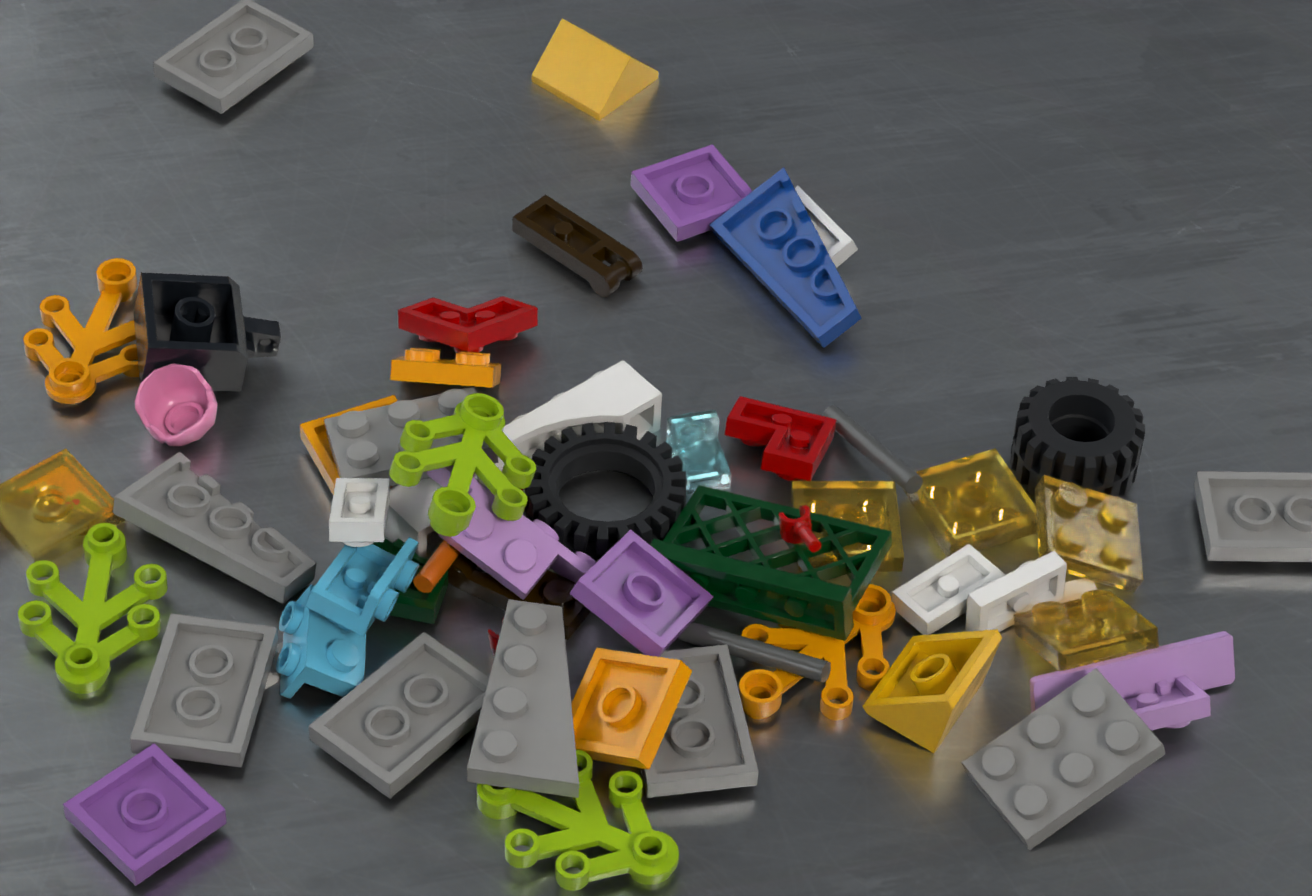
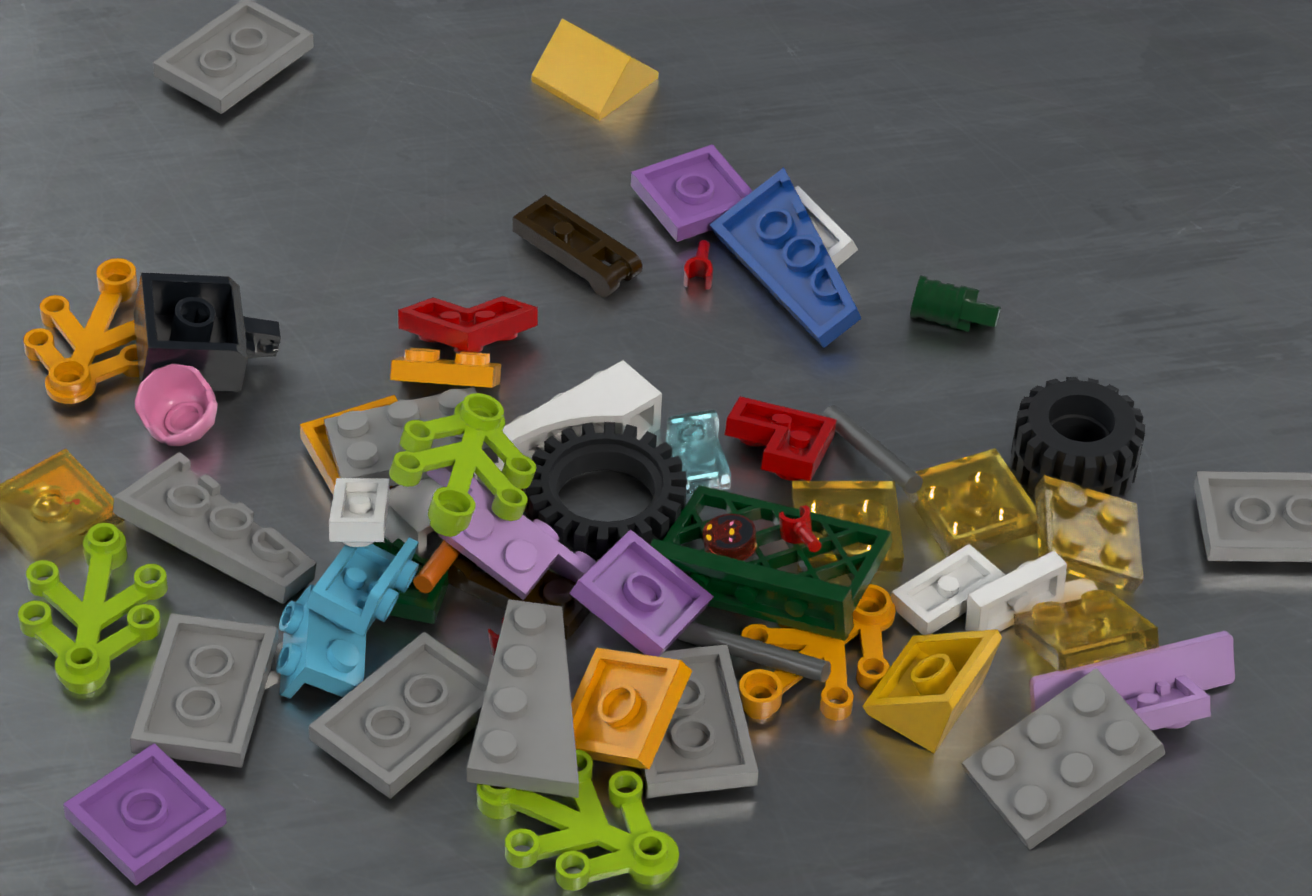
none -> red hand [684,240,713,290]
none -> clear red tile [703,514,757,561]
none -> dark green hinge [910,275,1001,332]

